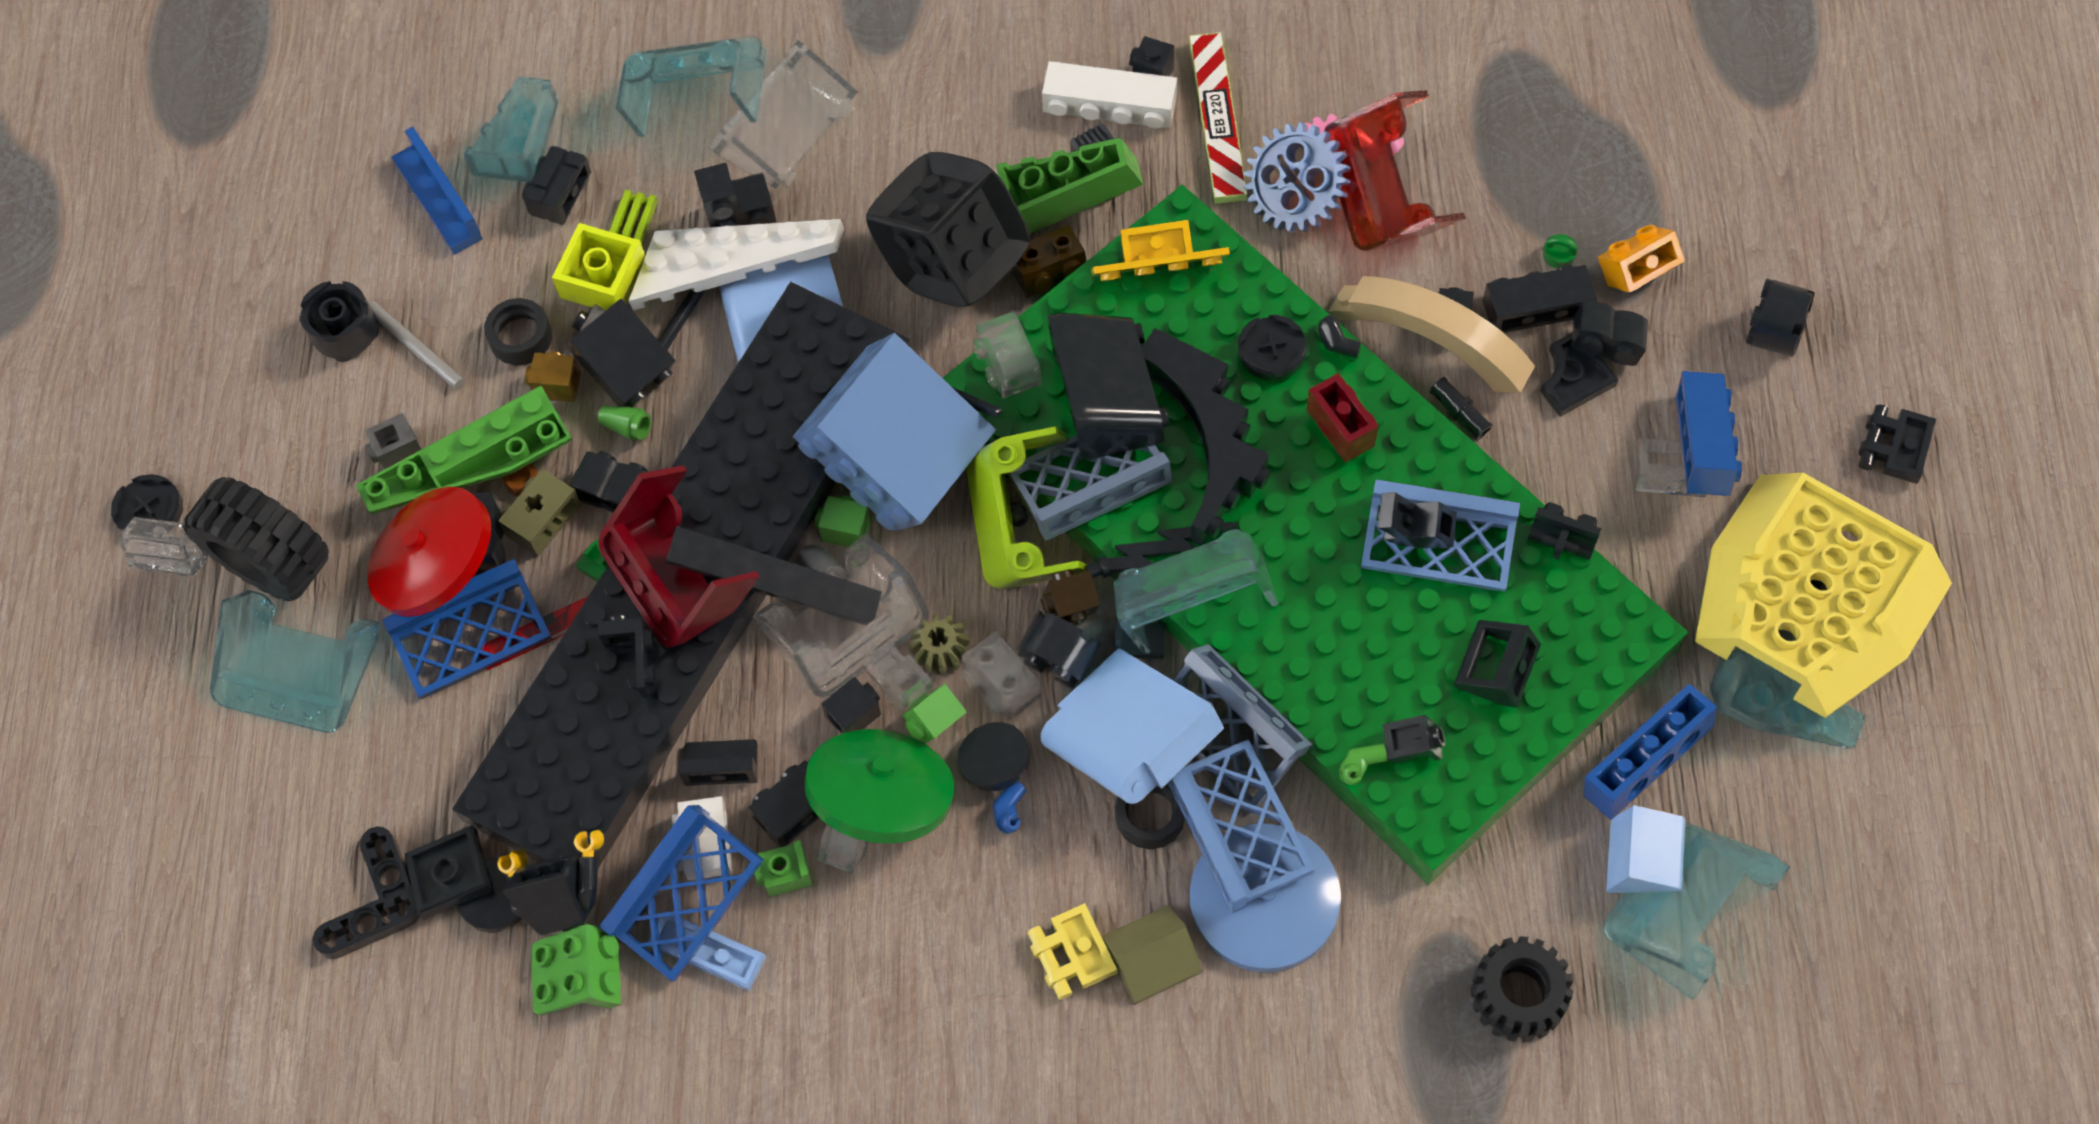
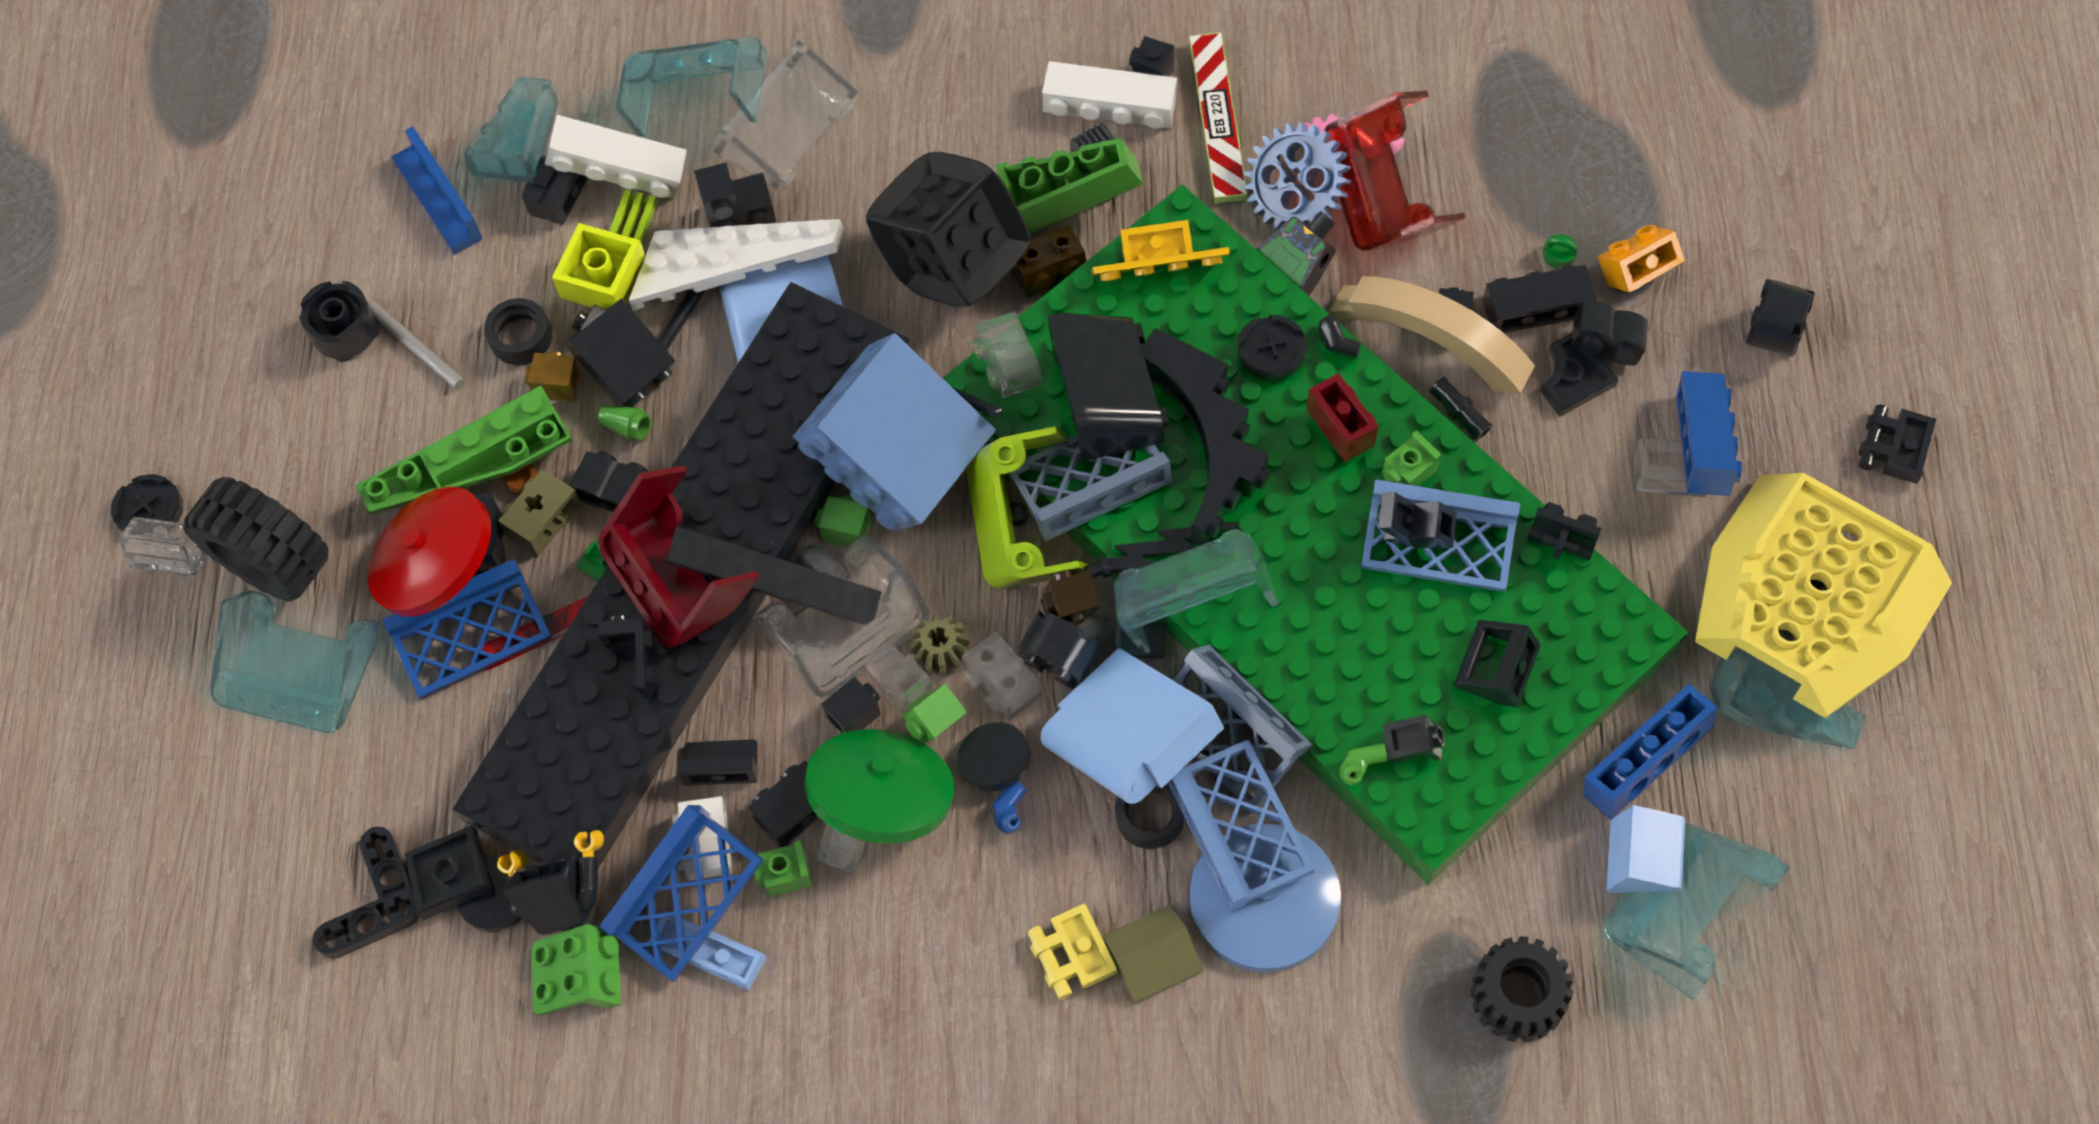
flat silver brick [365,413,422,469] -> none
none -> white brick [545,115,687,199]
none -> torso [1256,211,1336,296]
none -> bright green brick [1382,431,1441,486]

